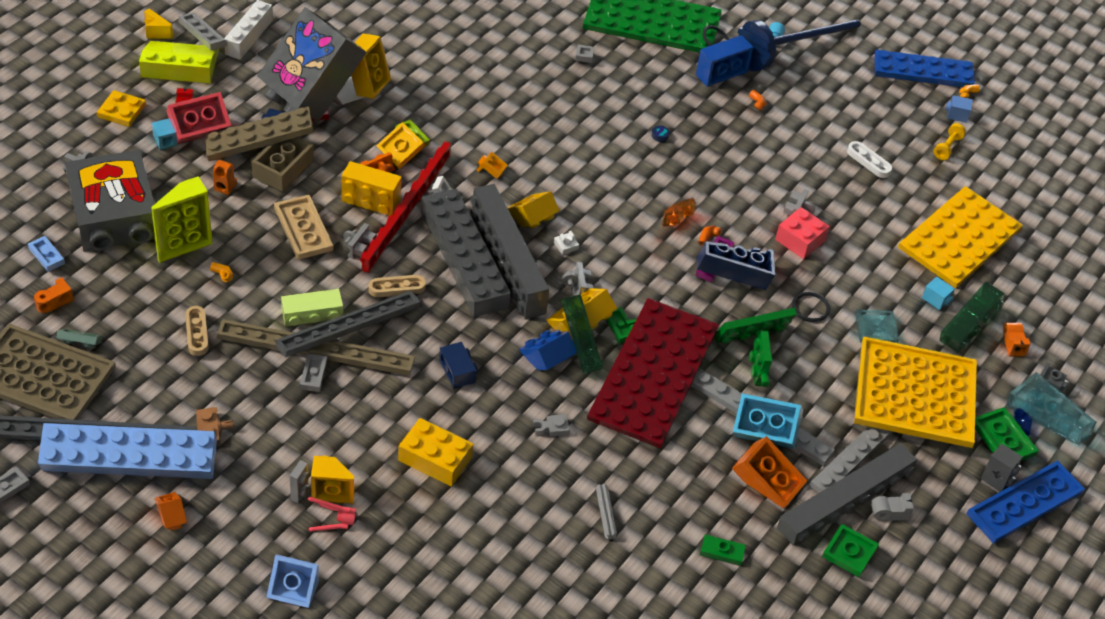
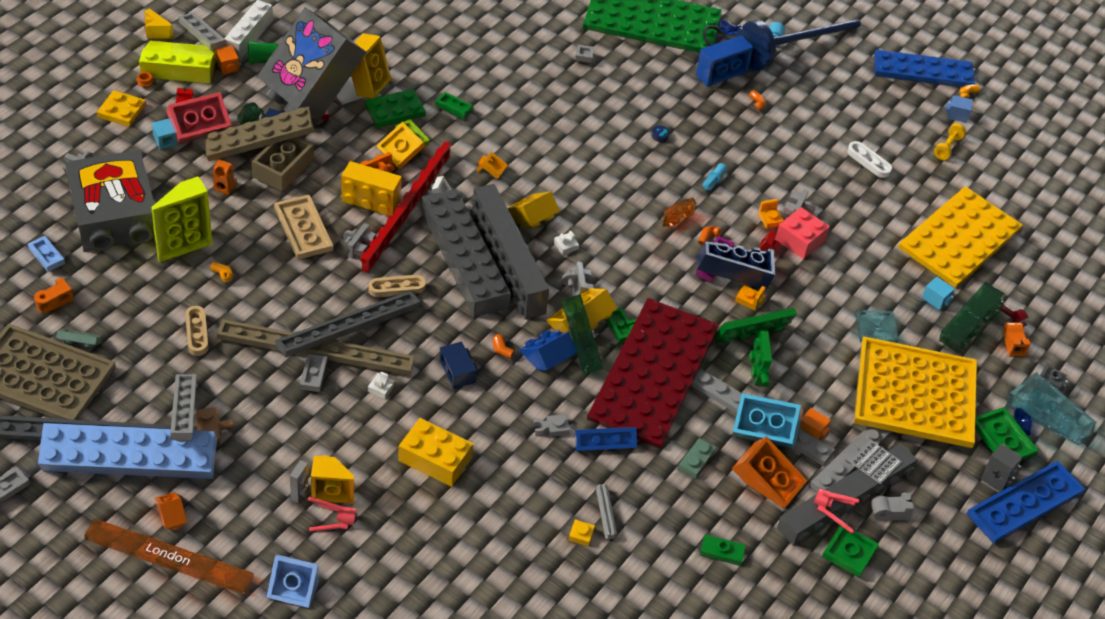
yellowish green brick [281,289,343,327] -> none
black piece [792,292,830,322] -> none
none -> clear orange tile [84,519,254,594]
none -> orange plate [136,72,154,88]
none -> light grey plate [170,374,196,442]
none -> orange brick [216,45,239,75]
none -> clear green animal [237,102,264,125]
none -> green plant [247,41,279,65]
none -> green plate [364,89,426,128]
none -> white tile [368,372,395,399]
none -> green plate [435,92,474,119]
none -> orange arm [492,334,515,359]
none -> yellow plate [568,519,595,547]
none -> blue plate [575,427,637,451]
none -> sand green plate [678,438,717,479]
none -> medium azure axle [702,163,728,191]
none -> clear blue arm [718,19,741,34]
none -> light orange bracket [735,285,766,311]
none -> light orange bracket [758,199,784,229]
none -> red tile [758,230,781,254]
none -> orange brick [799,408,831,440]
none -> coral plant [814,488,860,533]
none -> light grey sticker [849,440,902,484]
none -> dark red bar [997,302,1028,327]

